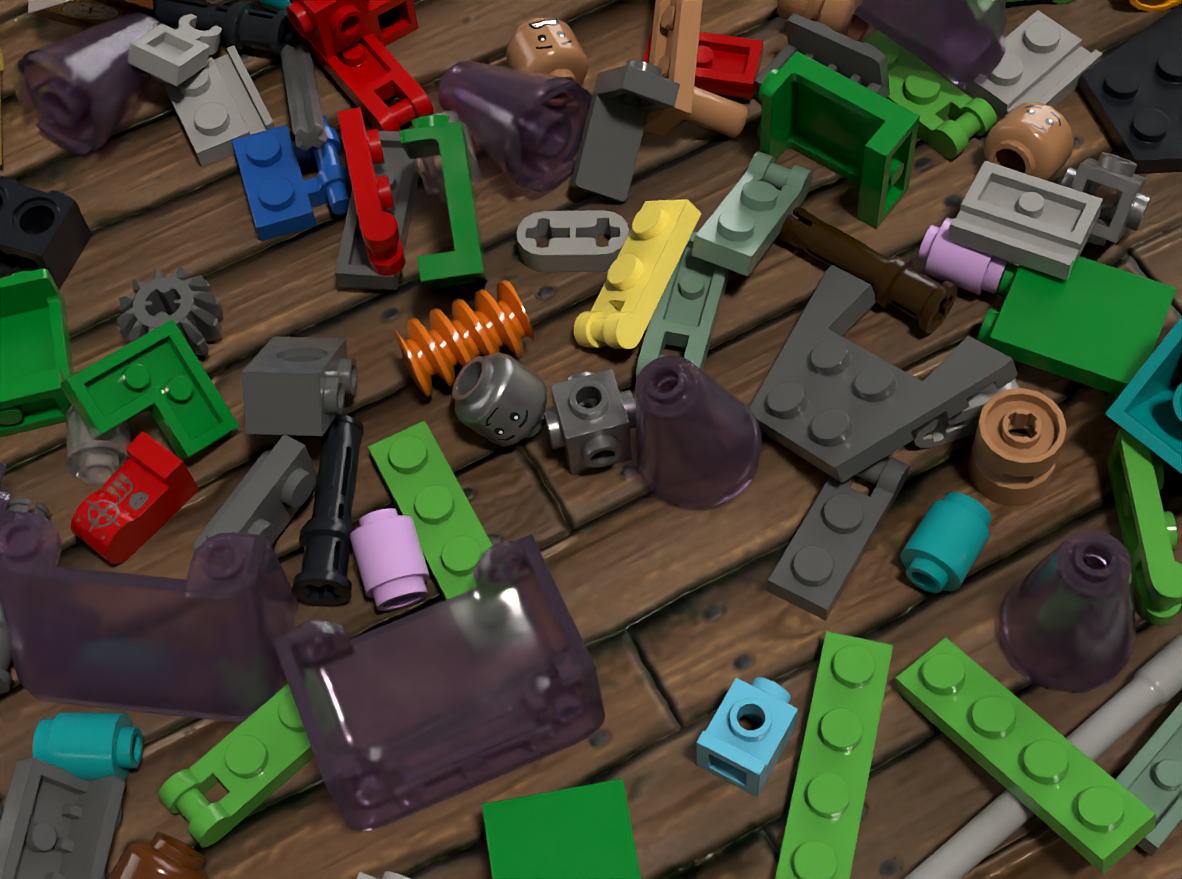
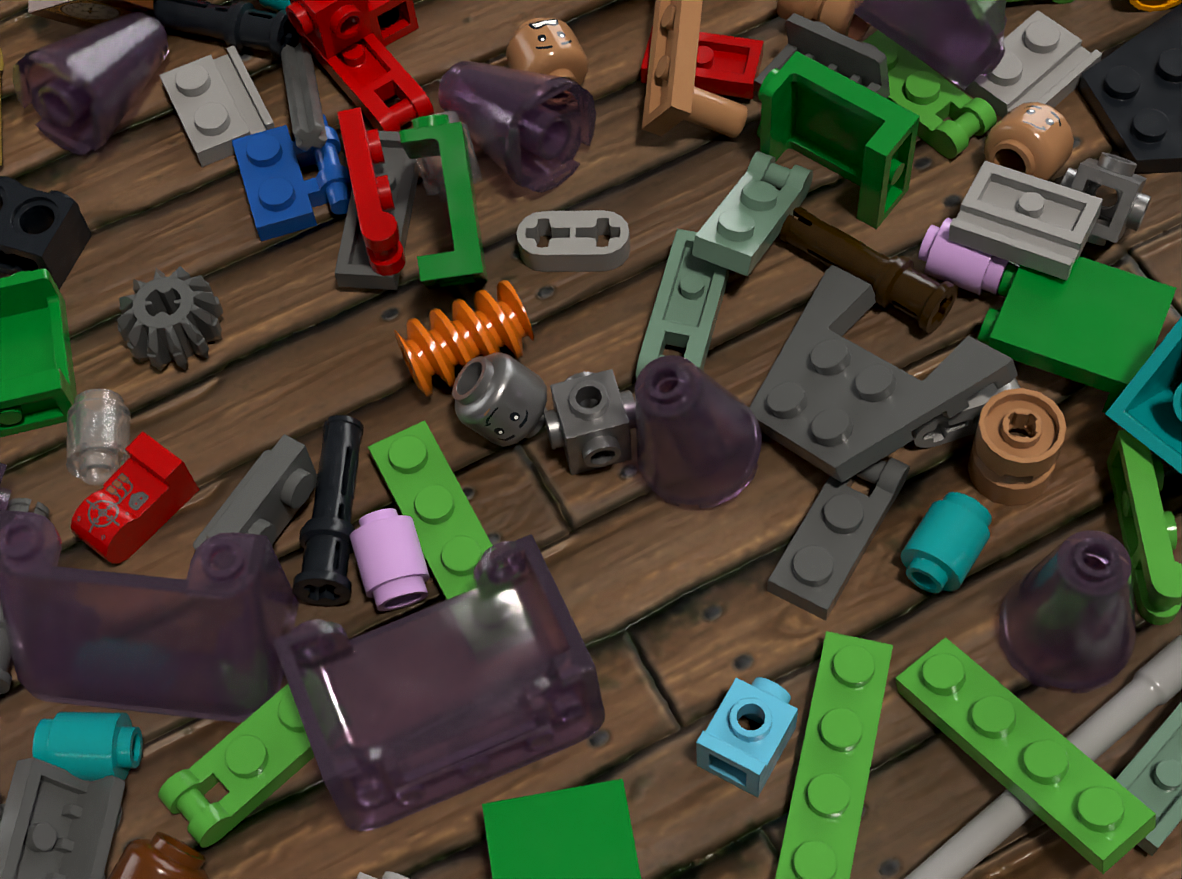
green plate [60,319,239,460] -> none
light grey plate [127,14,222,86] -> none
dark grey brick [242,337,357,436] -> none
dark grey bracket [571,60,680,202] -> none
light yellow plate [574,199,702,349] -> none

